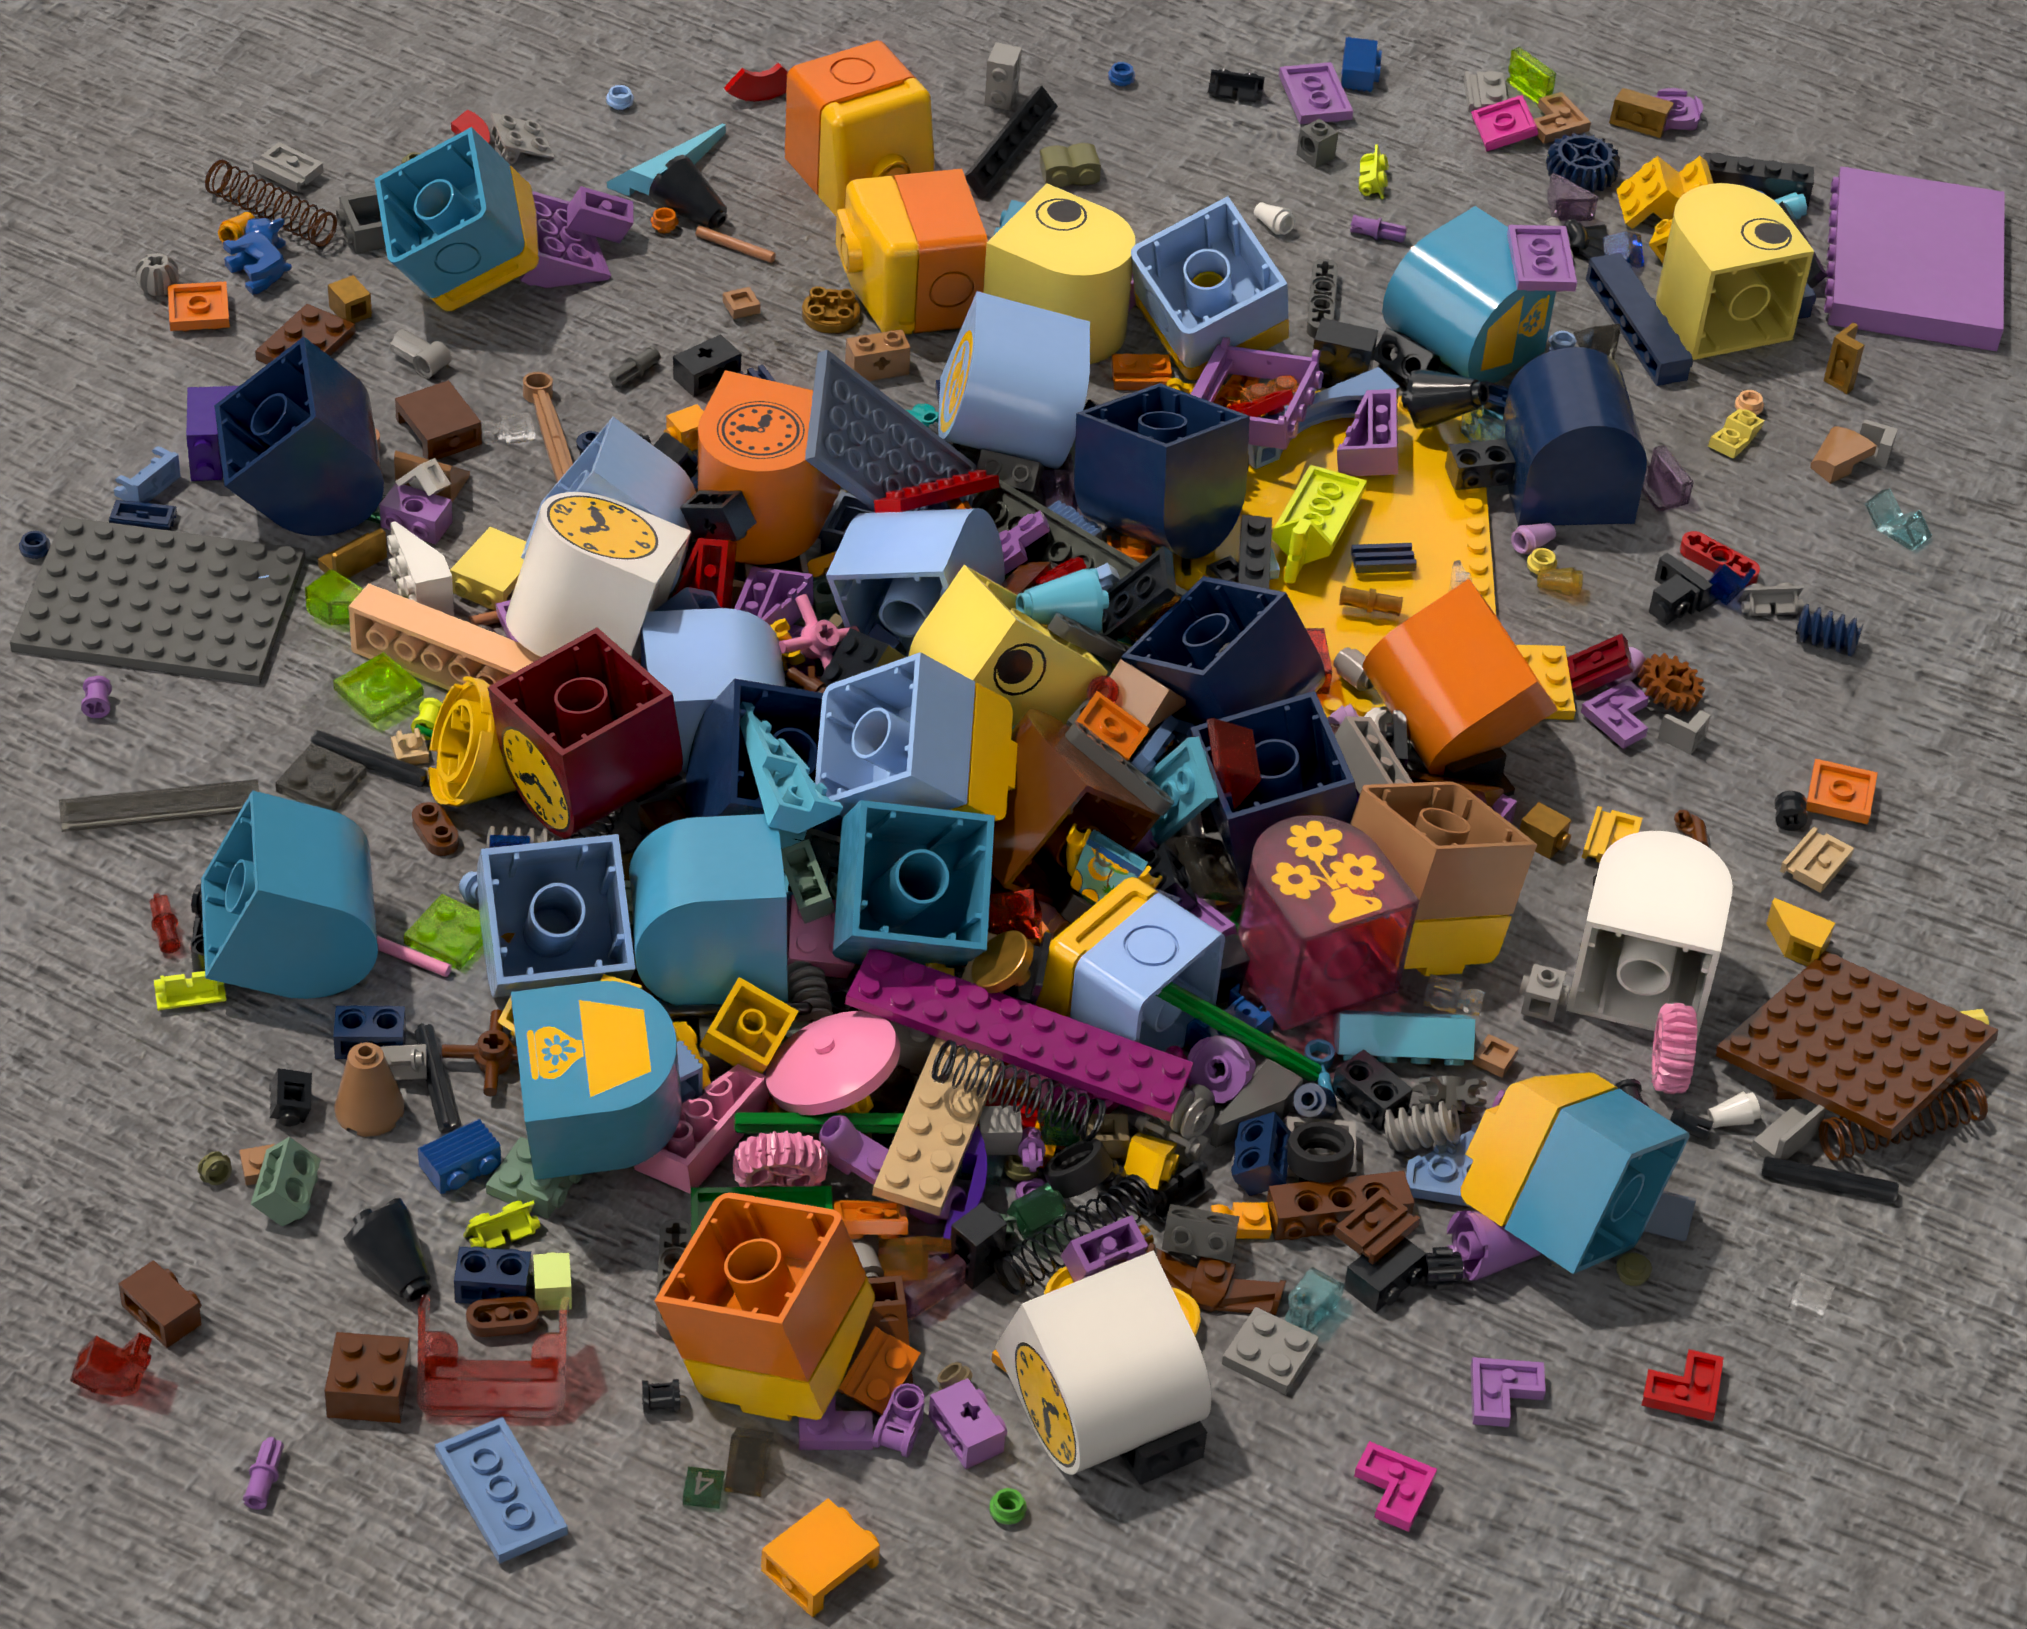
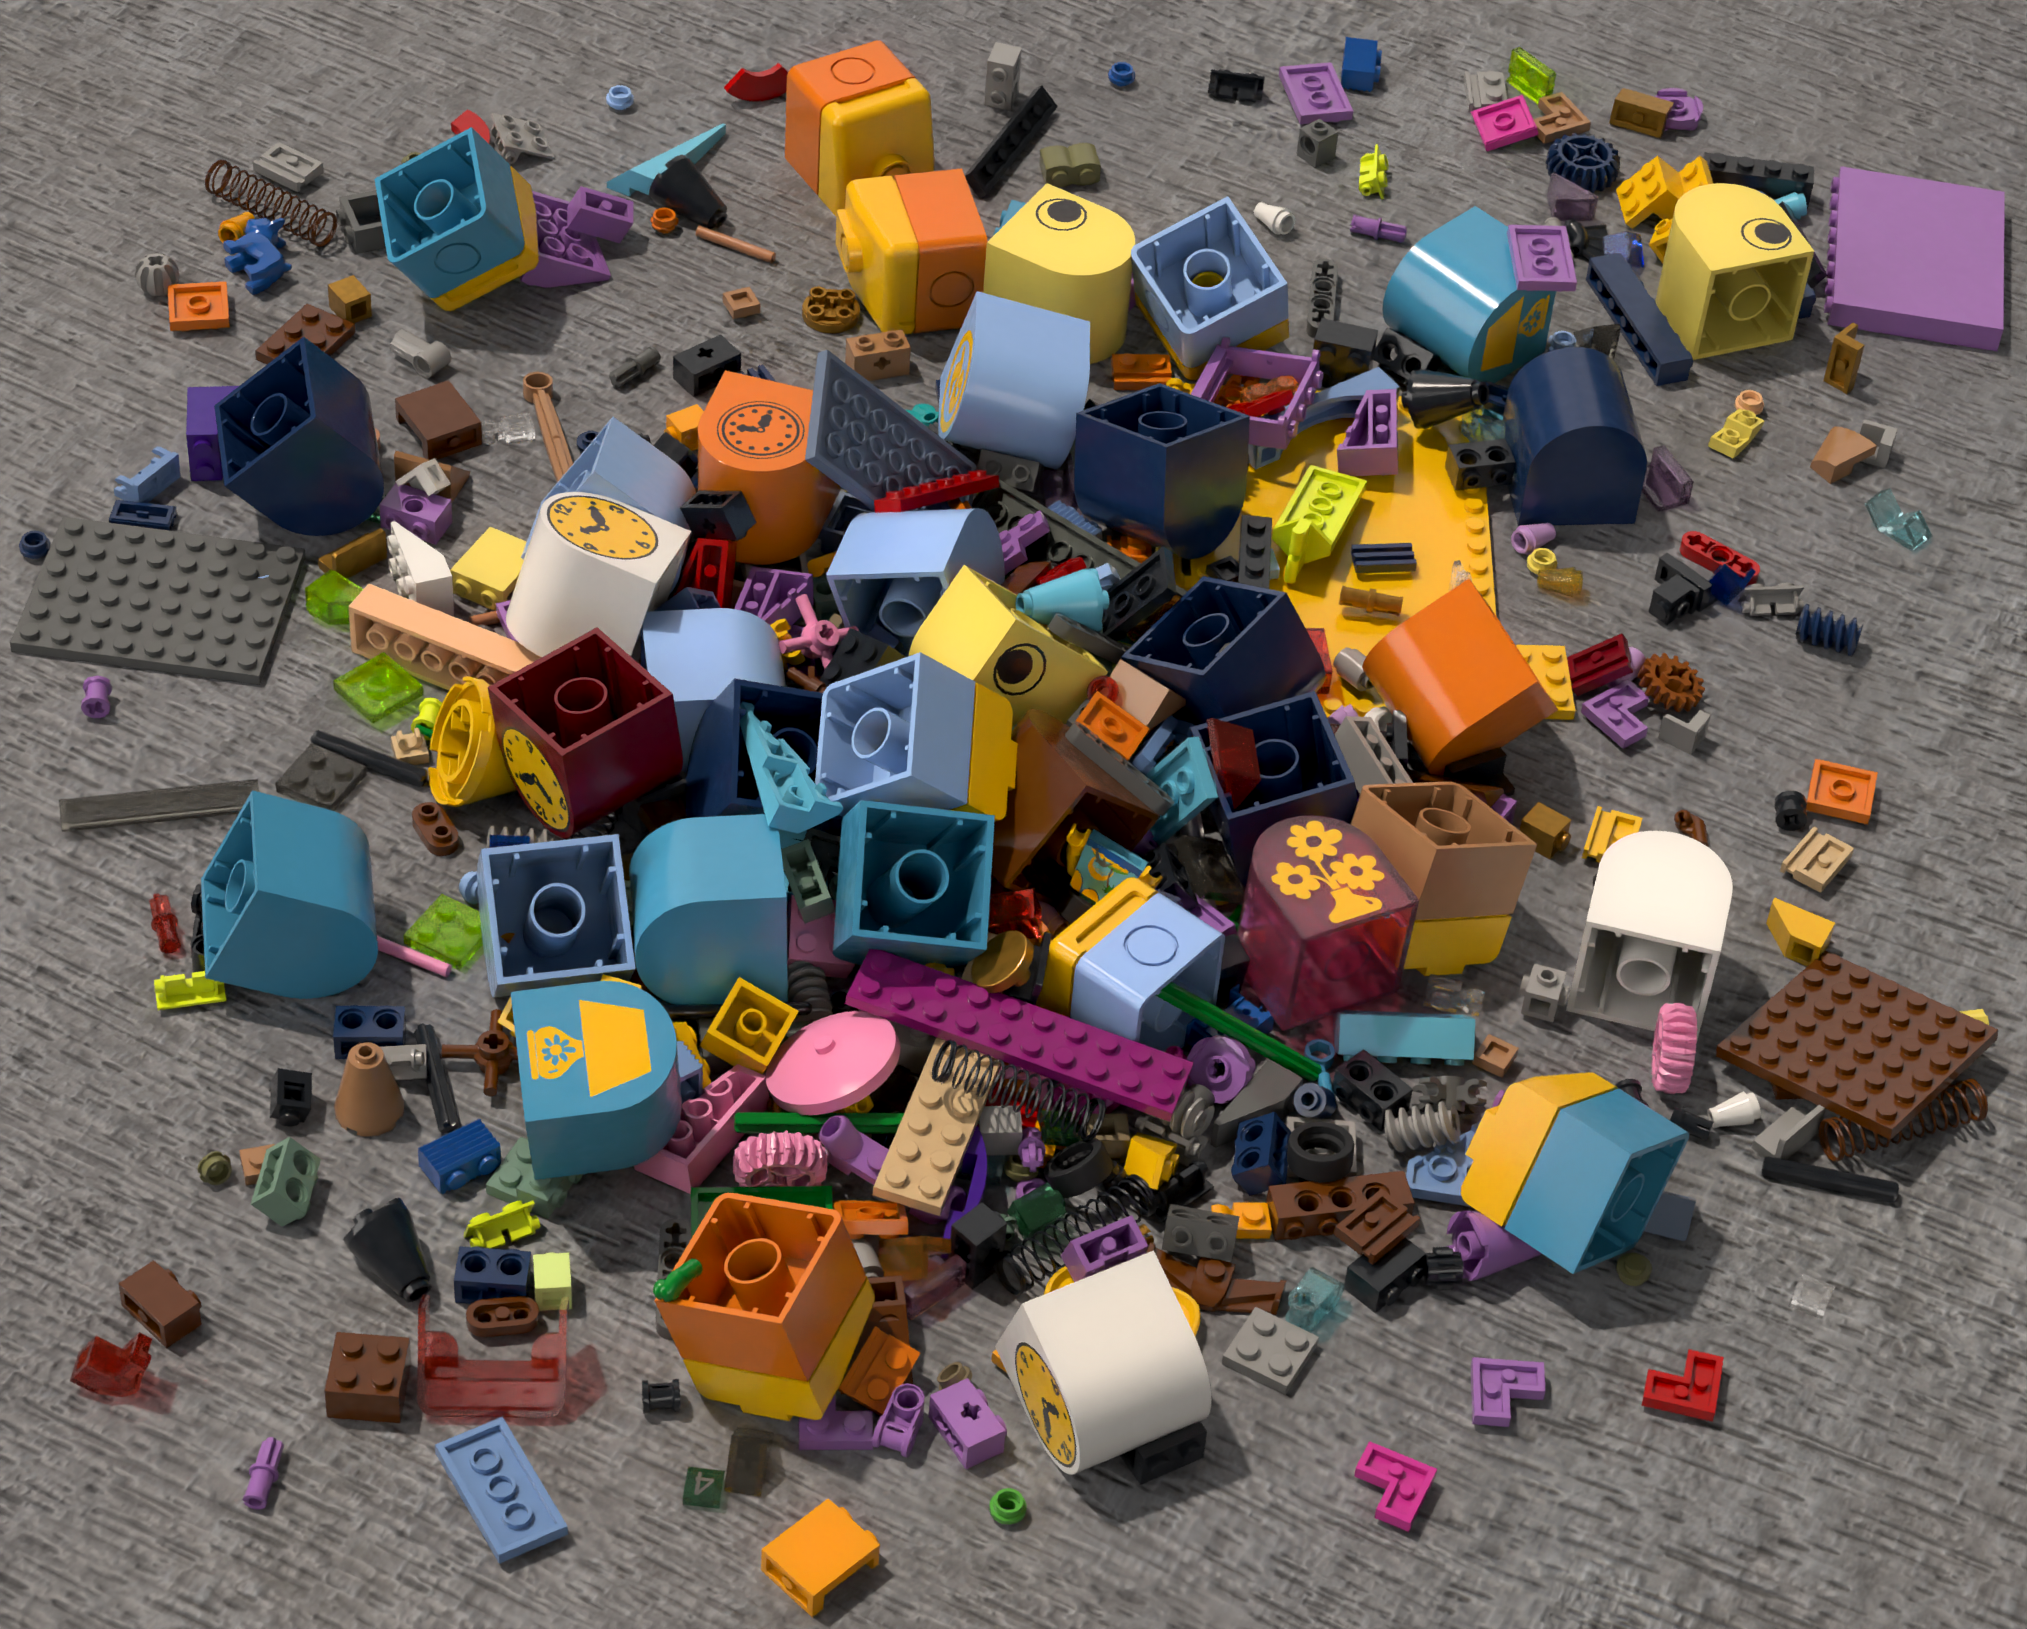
none -> green arm [653,1259,703,1302]

